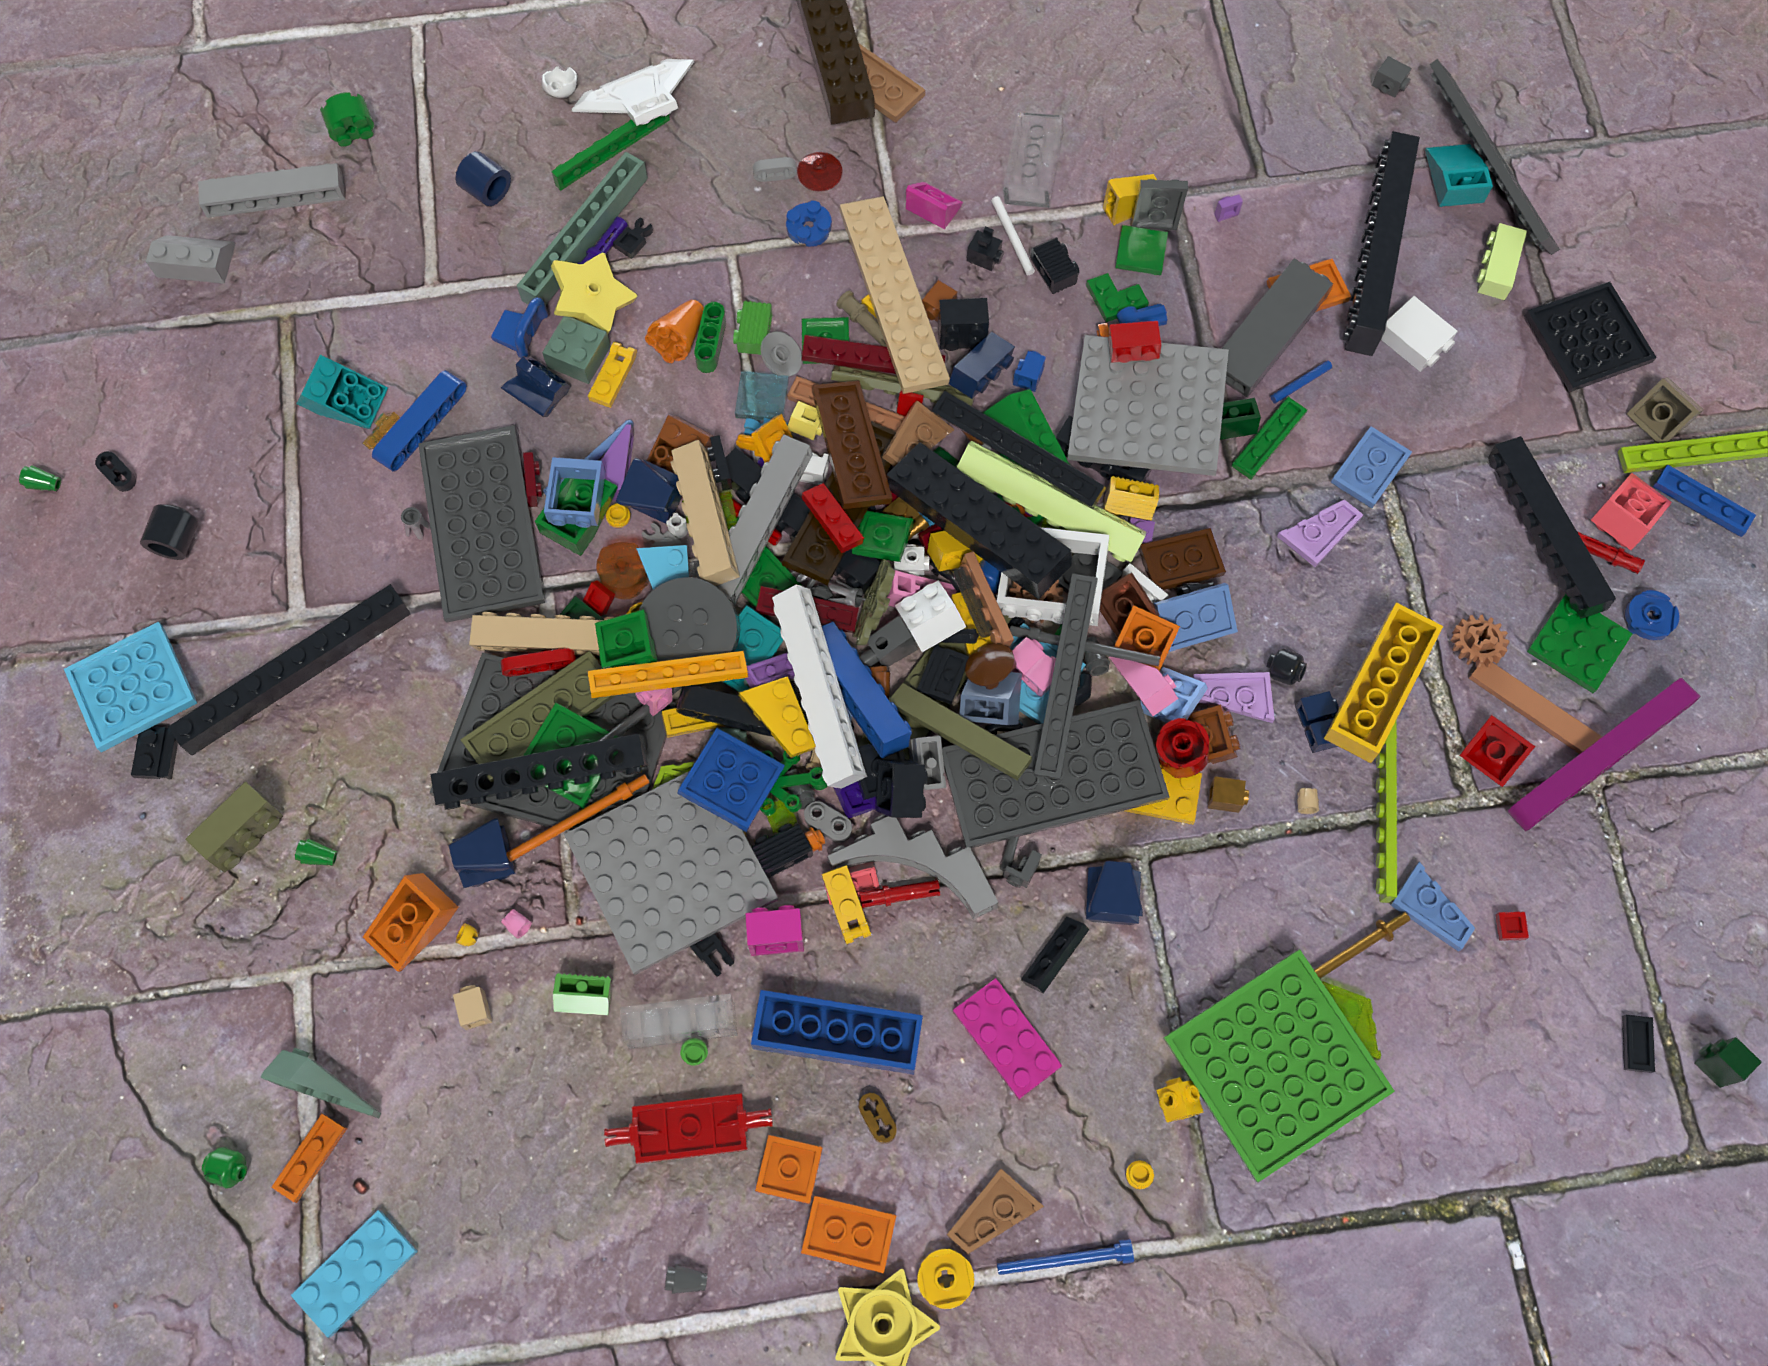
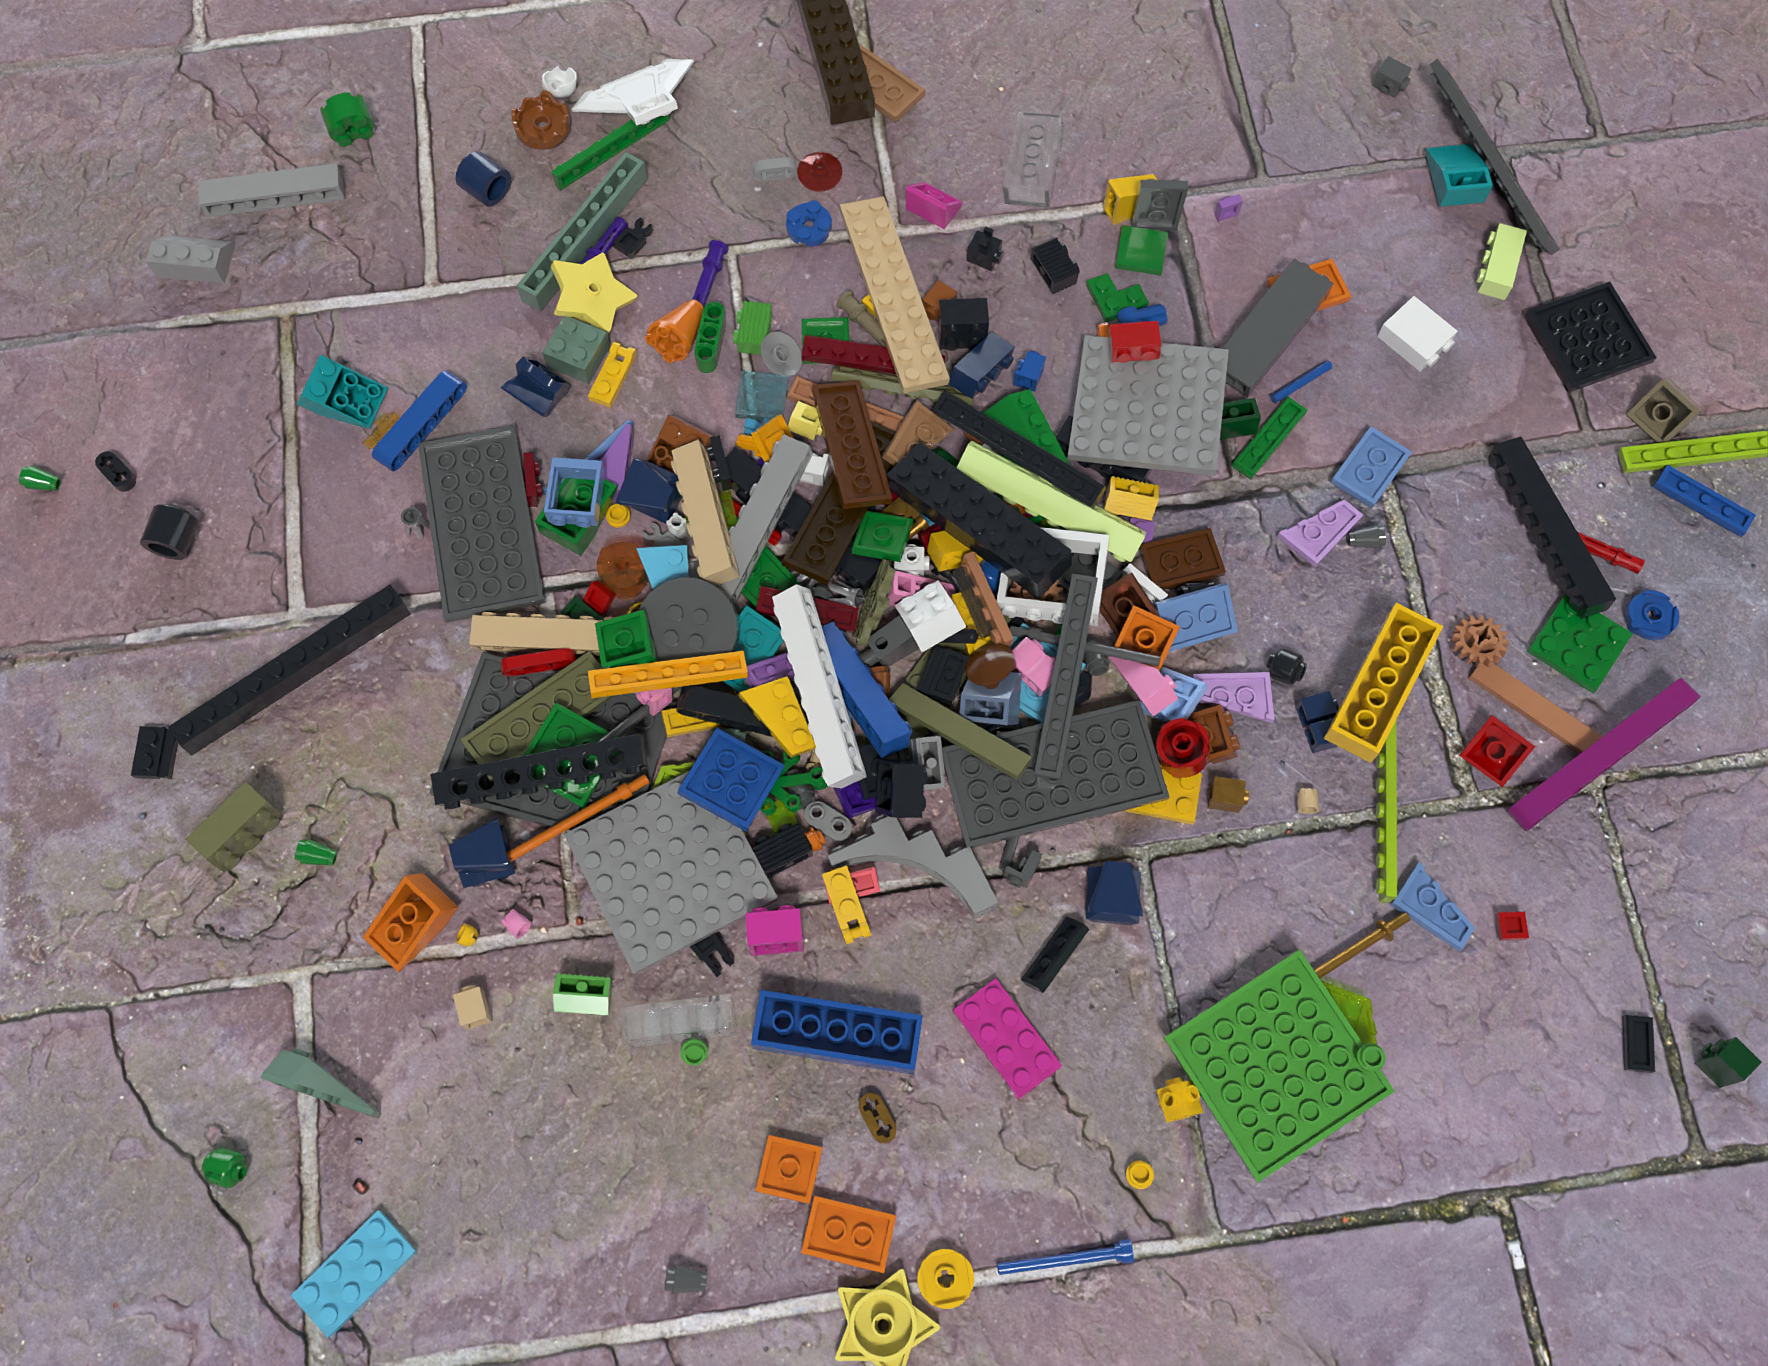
medium azure plate [64,622,197,753] -> none
orange plate [271,1114,347,1203] -> none
blue piece [491,297,548,358] -> none
red plate [604,1093,773,1164] -> none
red plate [802,483,864,553] -> none
red pin [859,879,940,909] -> none
red slope [897,391,924,417] -> none
medium nougat wing [947,1169,1044,1254] -> none
white bar [991,196,1035,275] -> none
black brick [1342,131,1420,356] -> none
coral slope [1591,473,1672,550] -> none
none -> dark orange plate [511,91,571,149]
none -> dark purple pin [692,240,729,307]
none -> dark grey cone [1348,524,1386,549]
none -> bright green plate [1357,1043,1385,1072]

